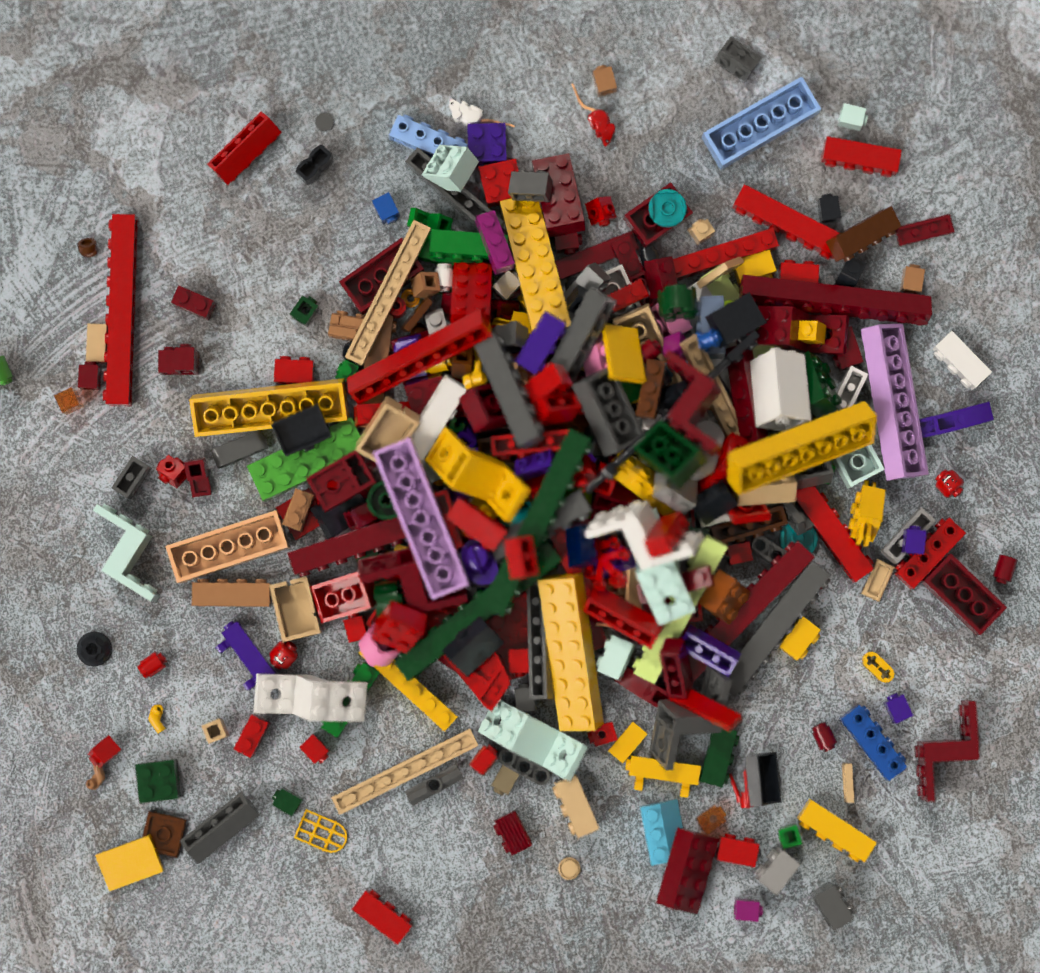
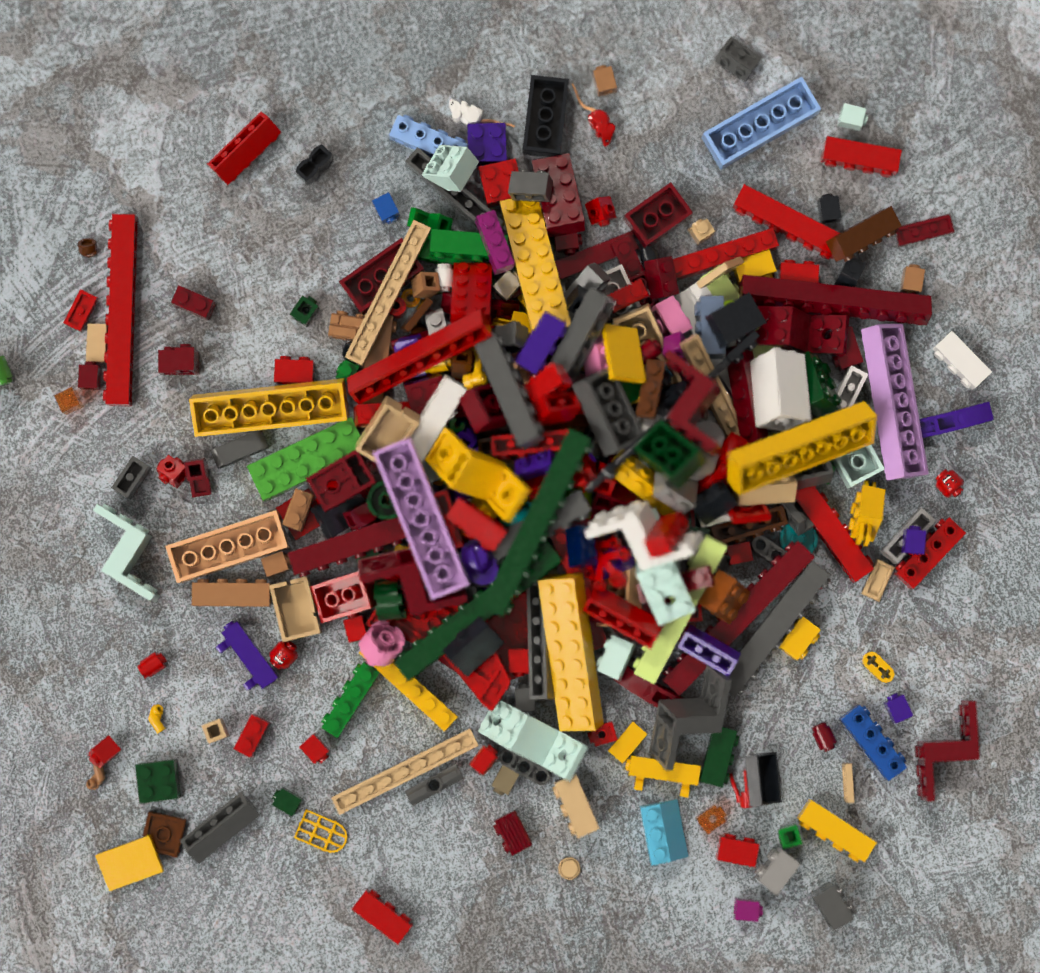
black piece [76,631,112,667] -> none
white bracket [254,674,367,722] -> none
black container [271,403,332,457] -> none
dark grey piece [315,112,334,131] -> none
red brick [372,601,427,654] -> none
red brick [504,535,539,579] -> none
teal tile [648,189,687,228] -> none
dark red brick [656,827,719,914] -> none
dark green brick [657,284,698,322] -> none
dark red brick [659,638,693,699] -> none
red tile [668,689,742,731] -> none
blue brick [696,328,722,353] -> none
yellow brick [798,321,826,344] -> none
dark red brick [921,553,1007,636] -> none
dark red brick [993,554,1018,585] -> none
none -> red plate [63,289,99,332]
none -> medium nougat brick [261,551,291,578]
none -> black brick [522,75,569,157]

